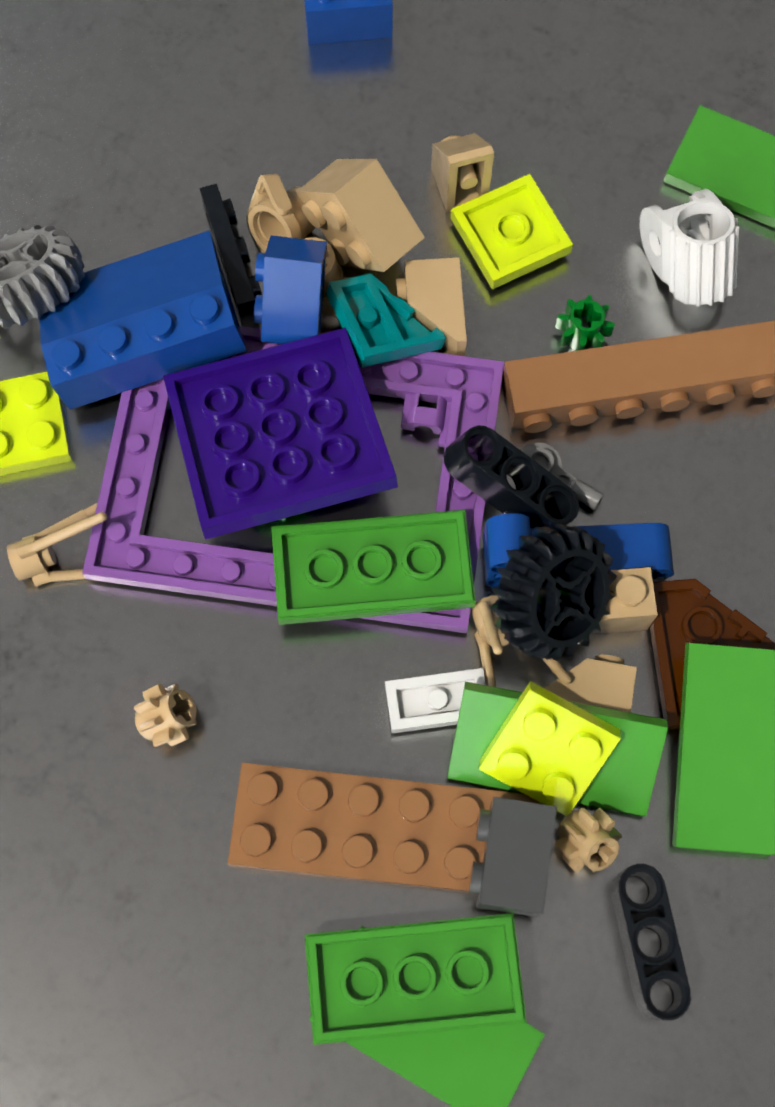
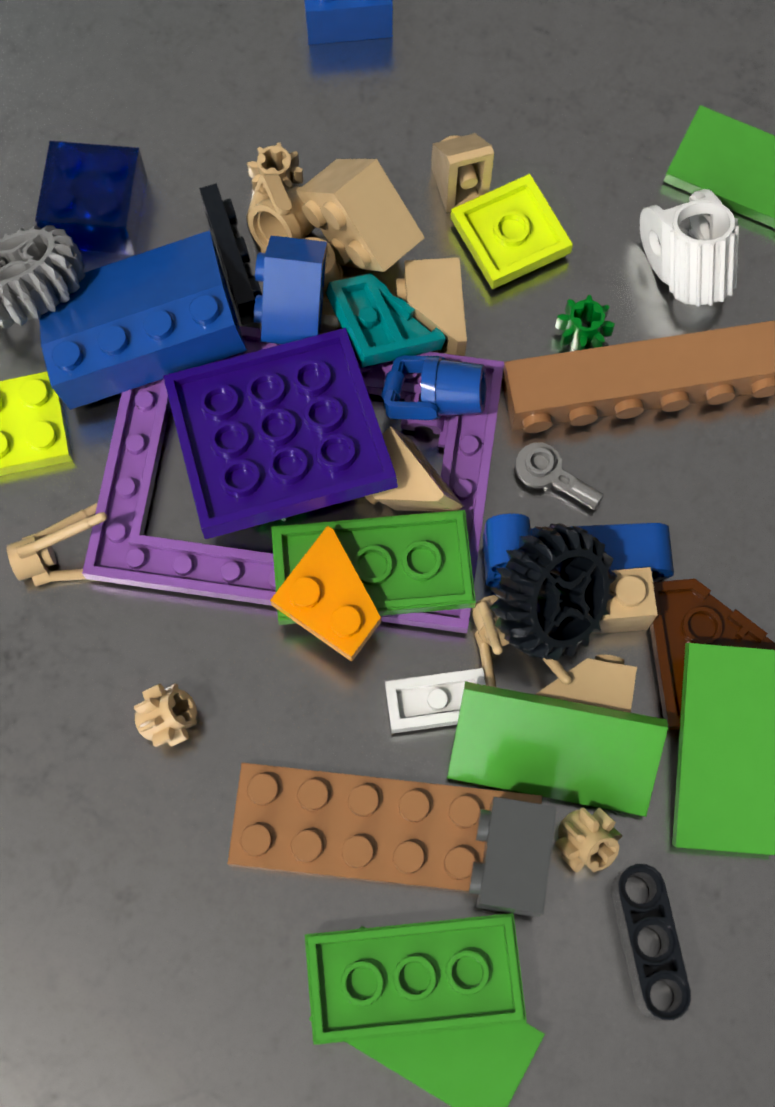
black beam [444,425,579,528] -> none
neon yellow plate [479,681,621,816] -> none
none -> clear blue brick [35,141,147,255]
none -> tan gear [247,143,304,192]
none -> light orange wing [270,525,381,662]
none -> tan slope [364,427,463,512]
none -> blue piece [382,355,487,420]

